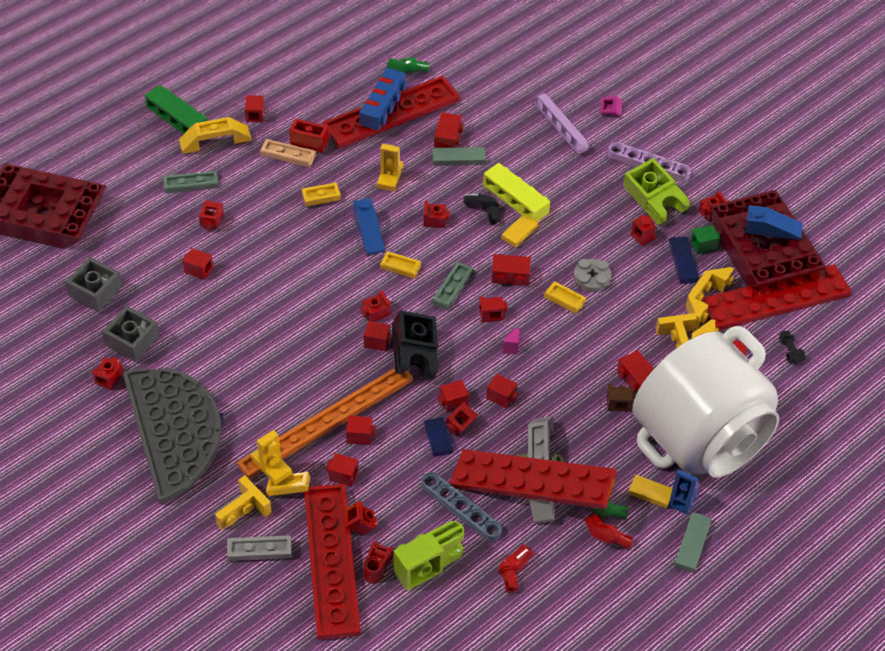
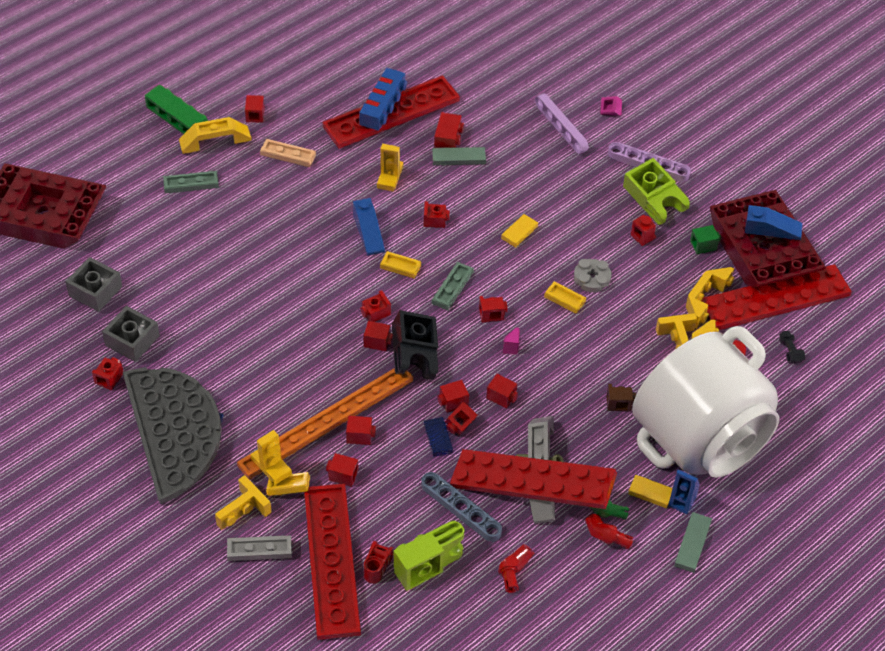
red brick [182,248,213,280] -> none
red brick [199,200,224,230] -> none
red brick [289,118,329,153] -> none
yellow plate [302,182,341,206] -> none
red brick [345,501,378,536] -> none
green arm [387,57,430,75] -> none
black arm [463,193,500,225] -> none
neon yellow brick [483,163,550,222] -> none
red brick [491,254,531,286] -> none
red brick [617,350,654,394] -> none
clear blue tile [669,236,699,284] -> none
red brick [699,191,728,222] -> none

